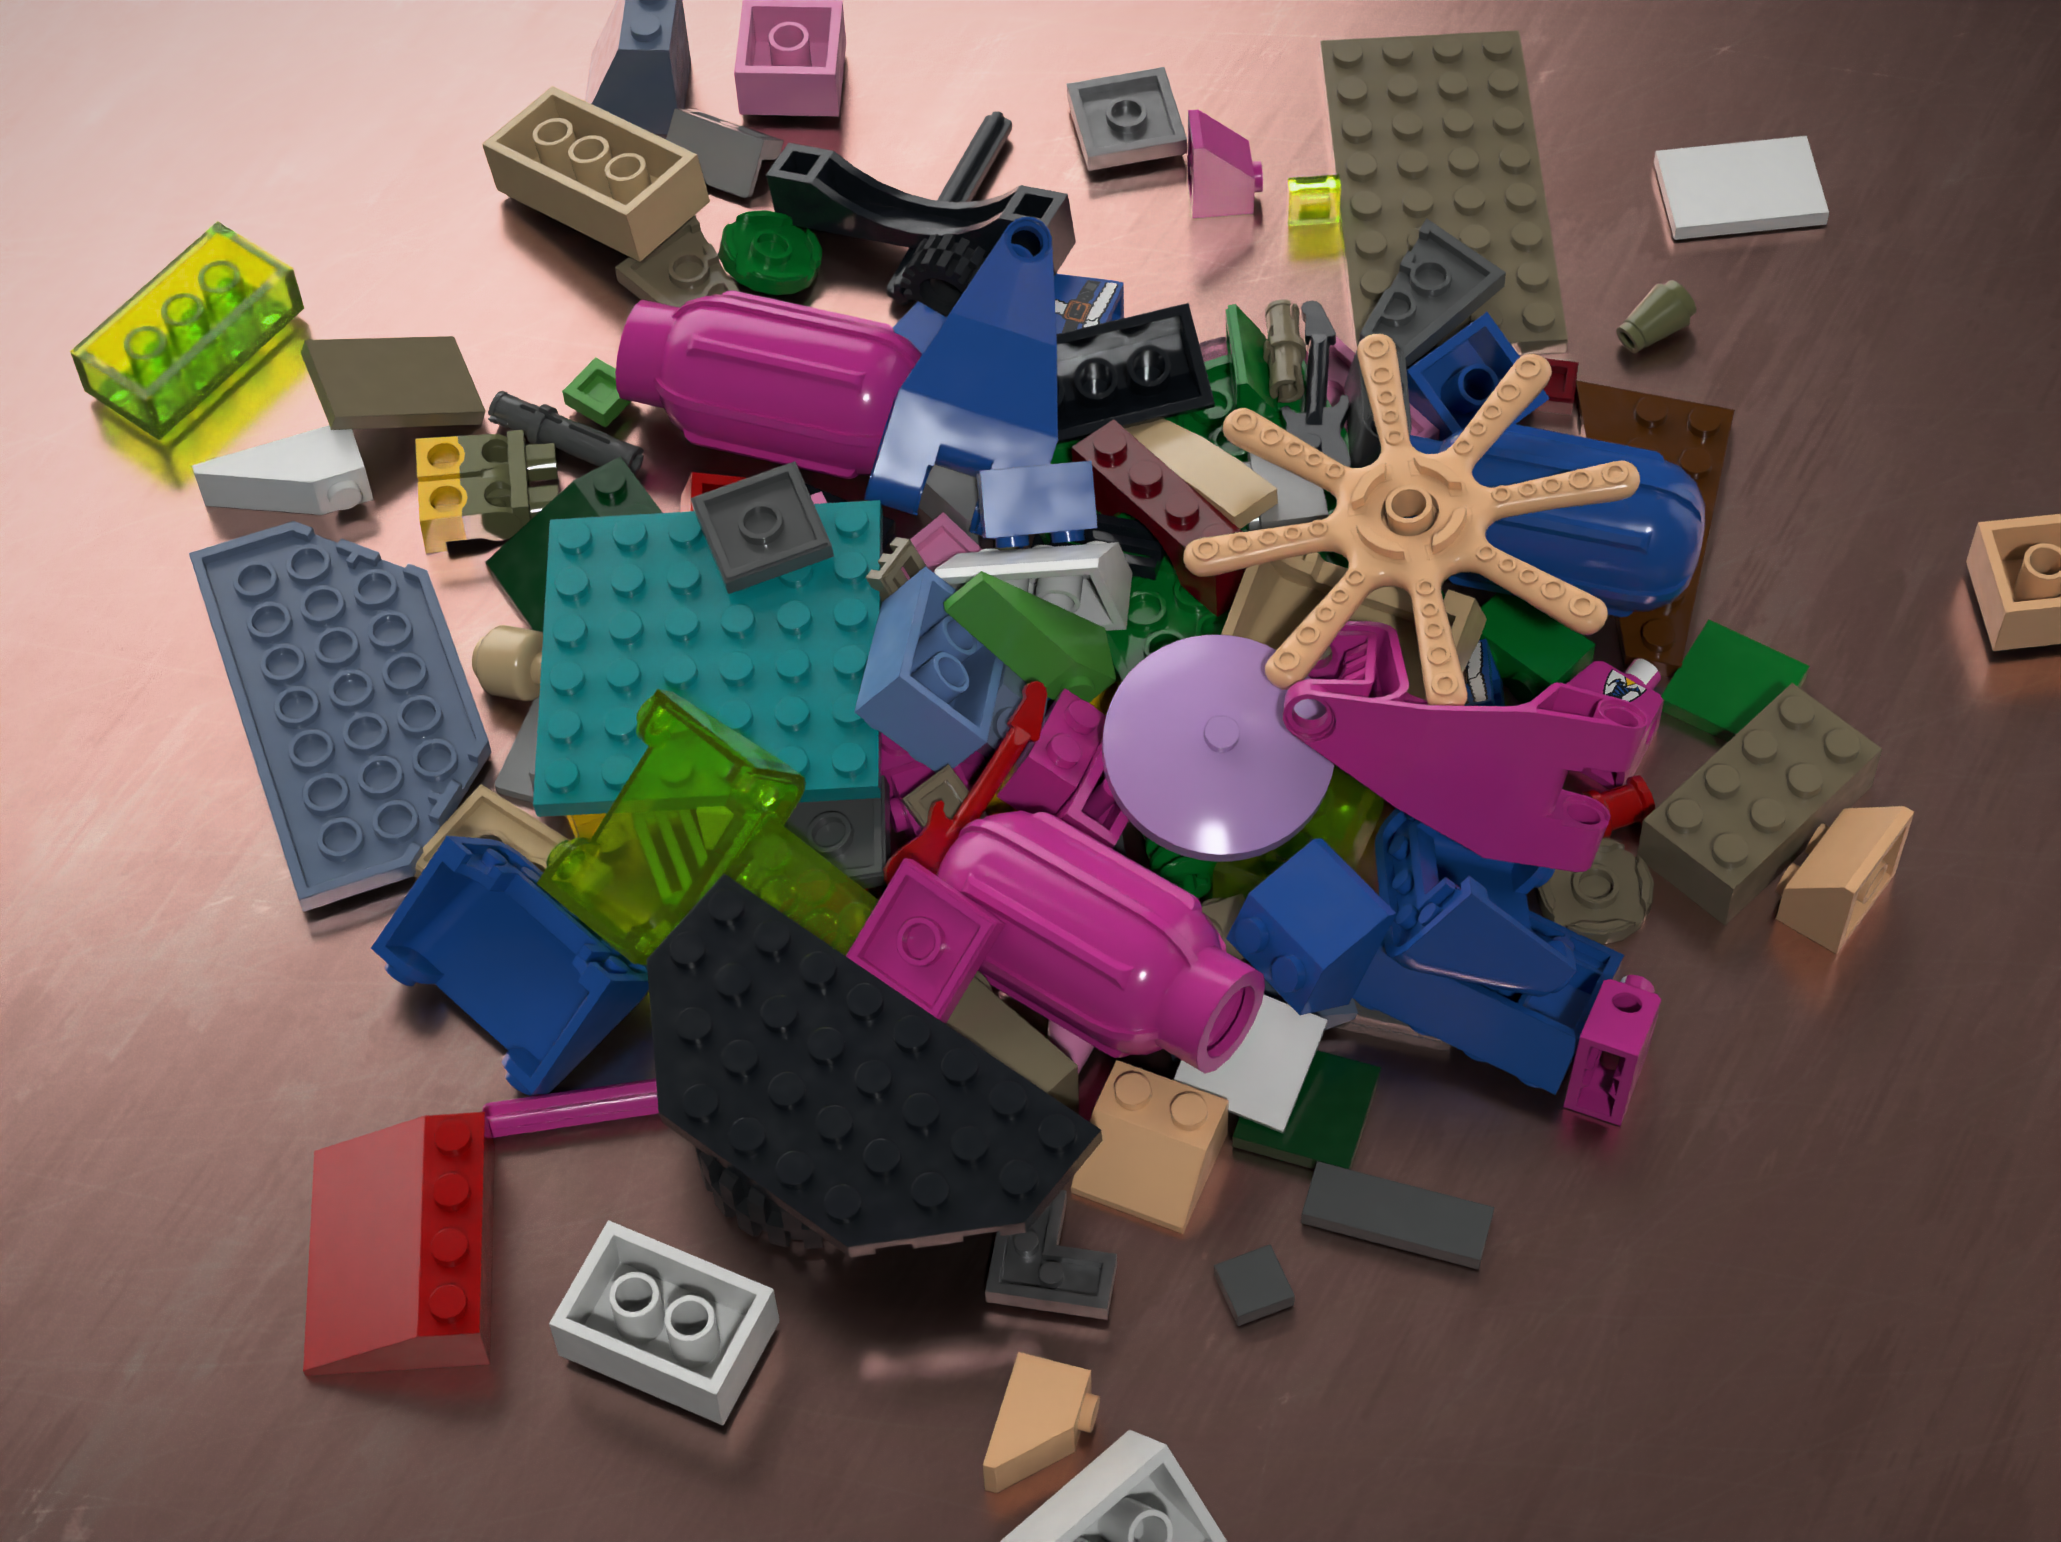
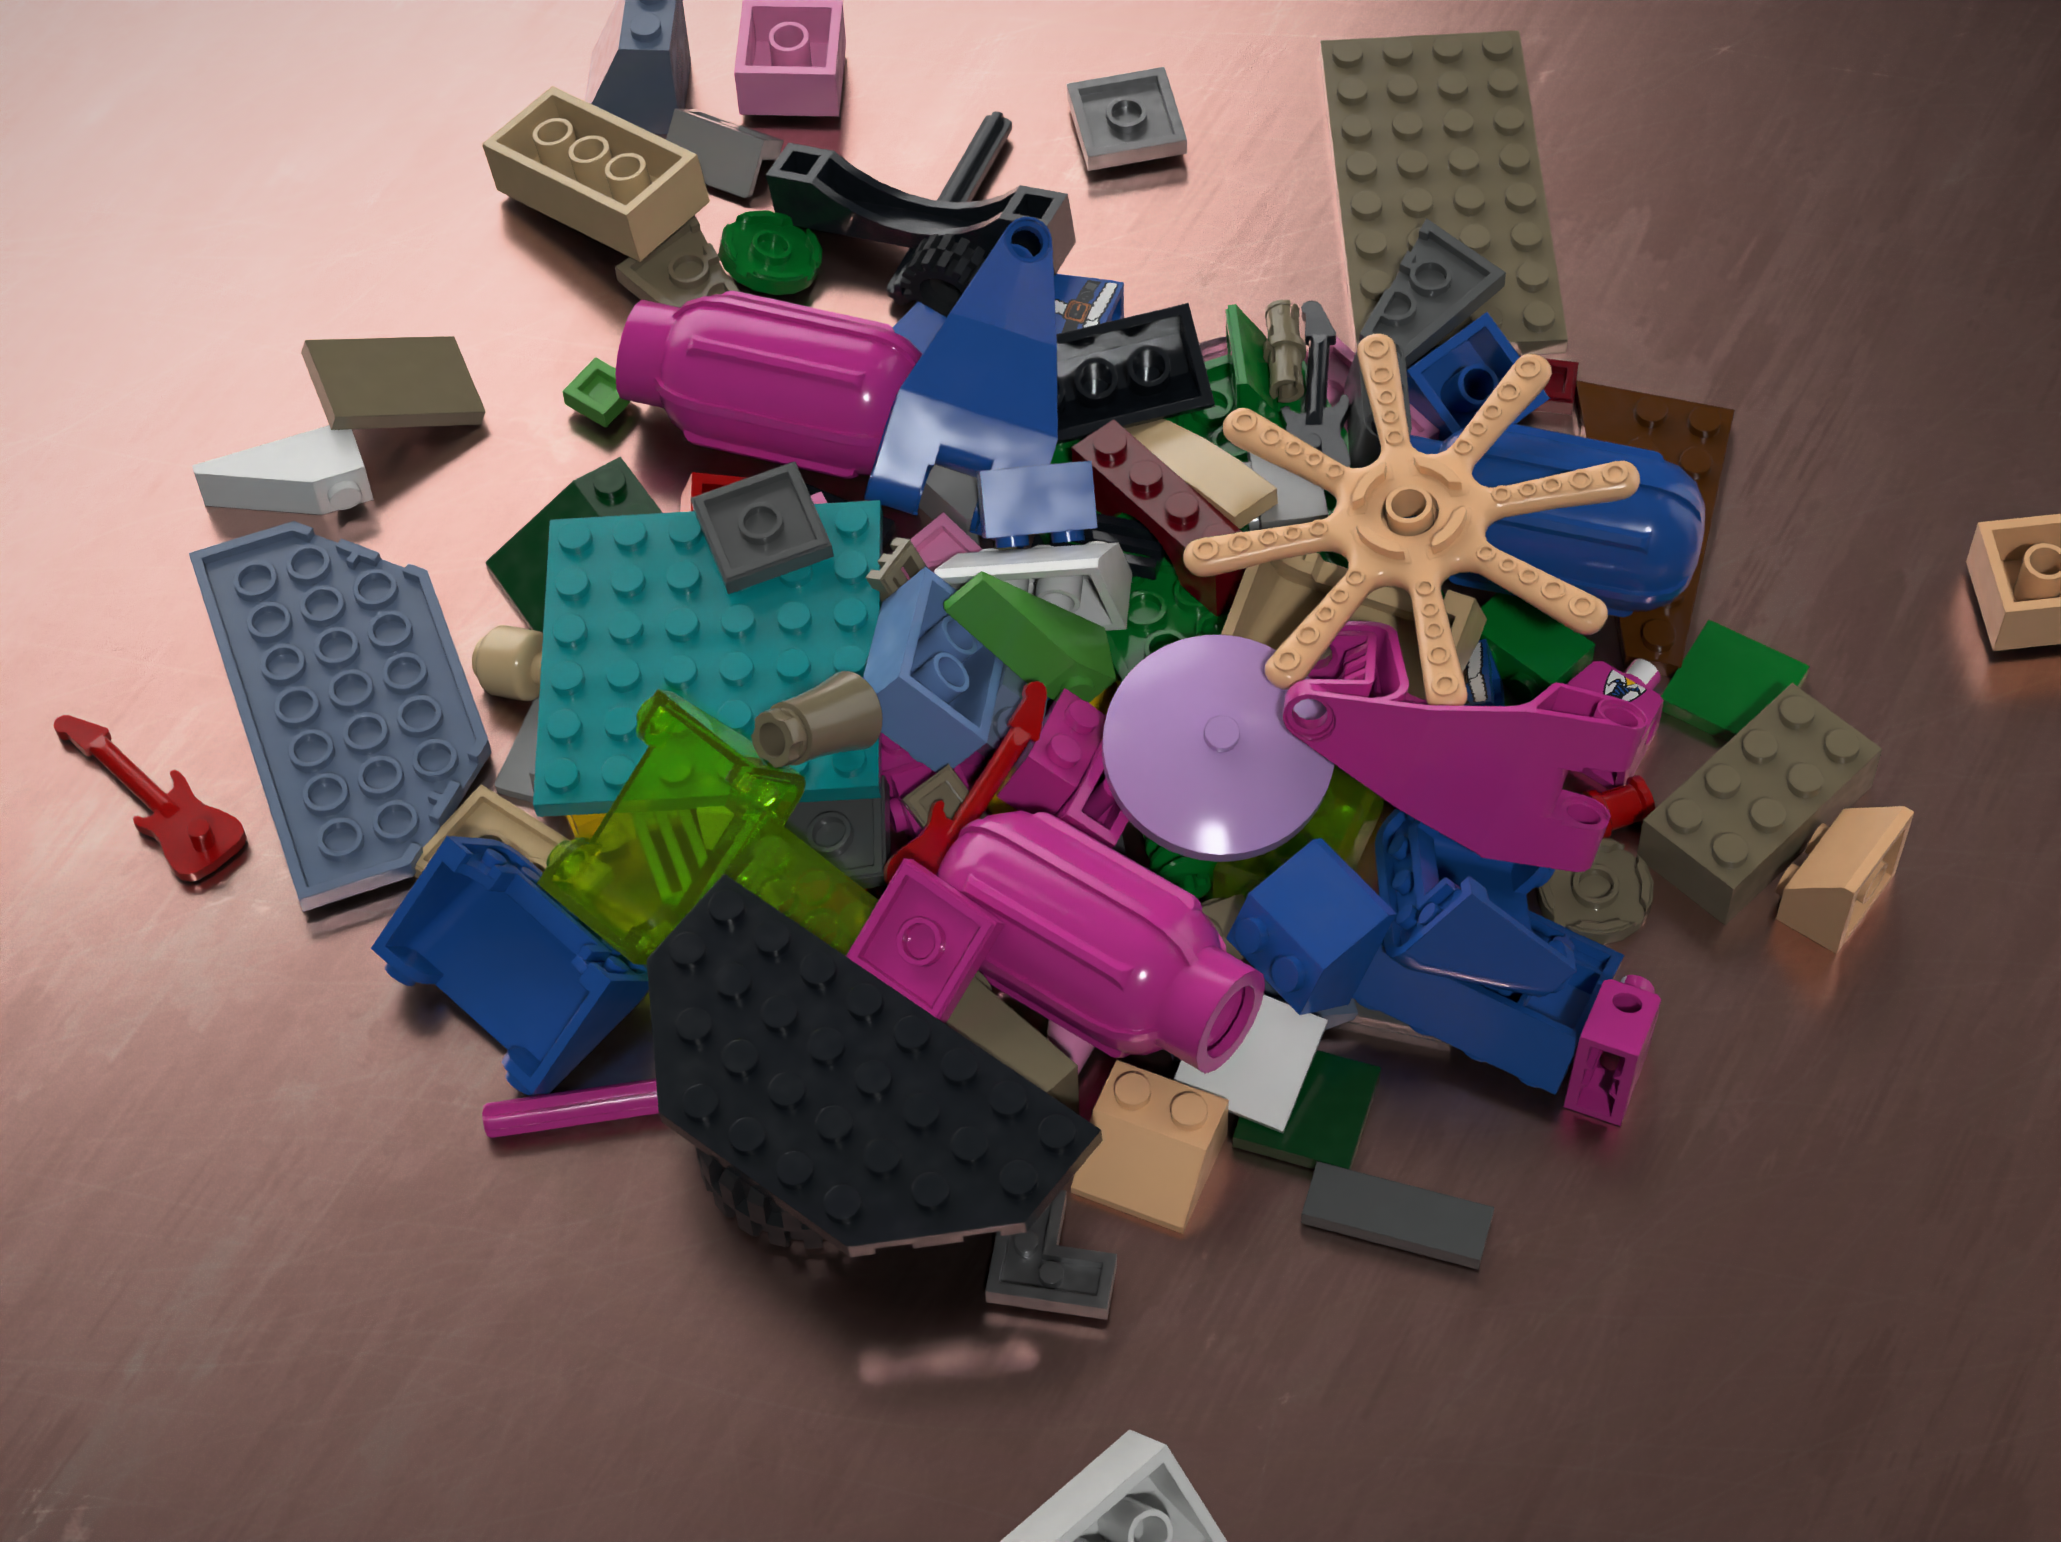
clear neon green brick [70,221,305,440] -> none
red slope [303,1112,495,1376] -> none
olive hips [415,430,559,554] -> none
dark grey pin [488,390,644,476] -> none
white brick [549,1220,779,1425] -> none
light nougat slope [983,1352,1100,1493] -> none
dark pink slope [1187,109,1263,218] -> none
dark grey tile [1214,1244,1295,1326] -> none
clear neon green tile [1286,174,1341,226] -> none
olive cone [1616,280,1696,353] -> none
white tile [1654,136,1829,240] -> none
none -> red piece [53,715,247,882]
none -> dark tan plant [751,671,883,768]

